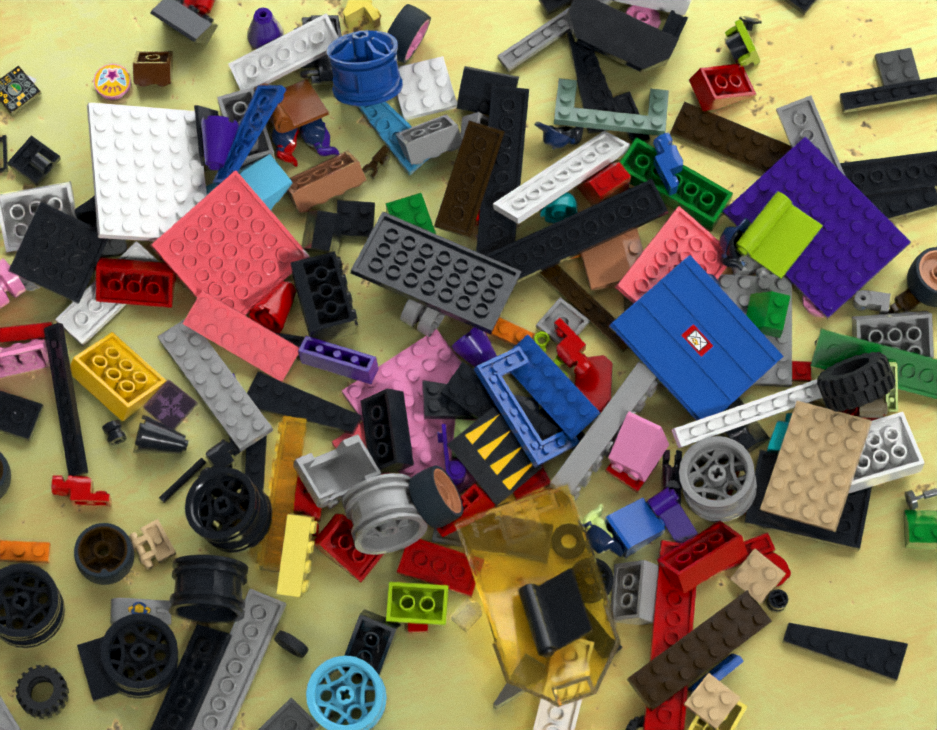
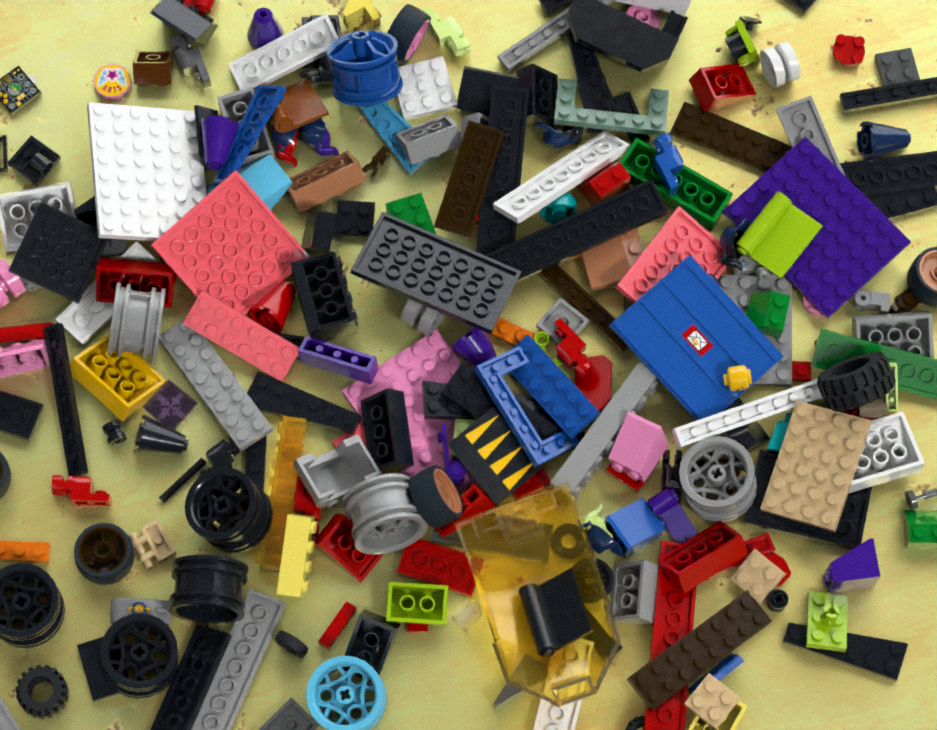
none -> light grey wheel [108,282,166,362]
none -> flat silver plate [169,35,211,88]
none -> red piece [318,601,357,651]
none -> yellowish green plate [423,7,471,57]
none -> black slope [516,64,558,127]
none -> yellow head [723,365,752,391]
none -> white wheel [759,41,800,88]
none -> lime plate [806,591,848,652]
none -> dark purple slope [822,538,881,592]
none -> red piece [832,34,865,66]
none -> dark blue cone [857,121,911,159]

